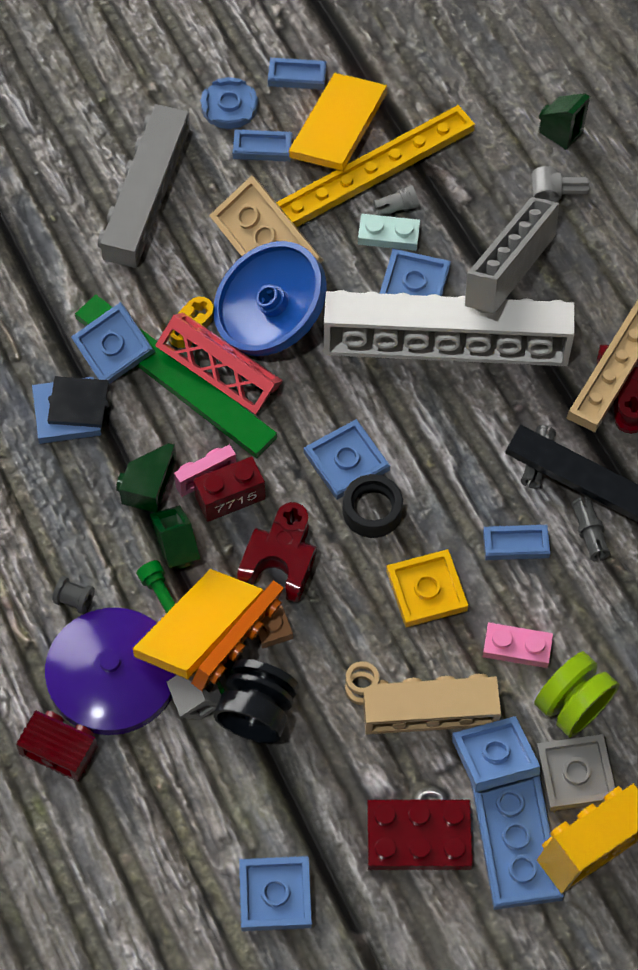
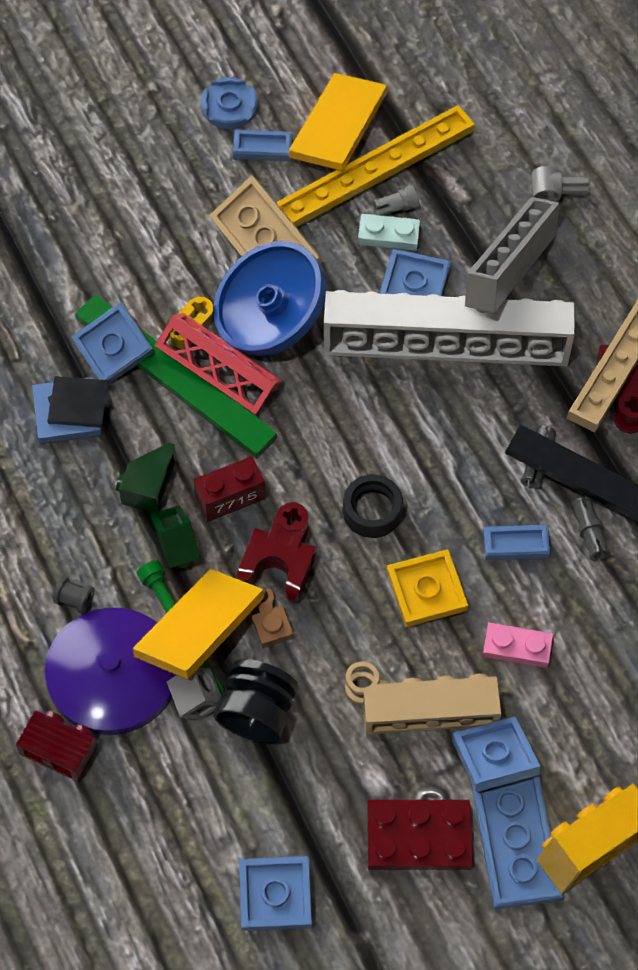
light grey brick [98,104,190,268] -> none
bright pink plate [174,444,236,497] -> none
orange plate [191,580,284,691] -> none
medium blue tile [268,58,327,90] -> none
medium blue tile [303,419,390,500] -> none
lime wheel [534,651,620,738] -> none
light grey plate [536,734,615,812] -> none
dark green slope [539,93,590,150] -> none

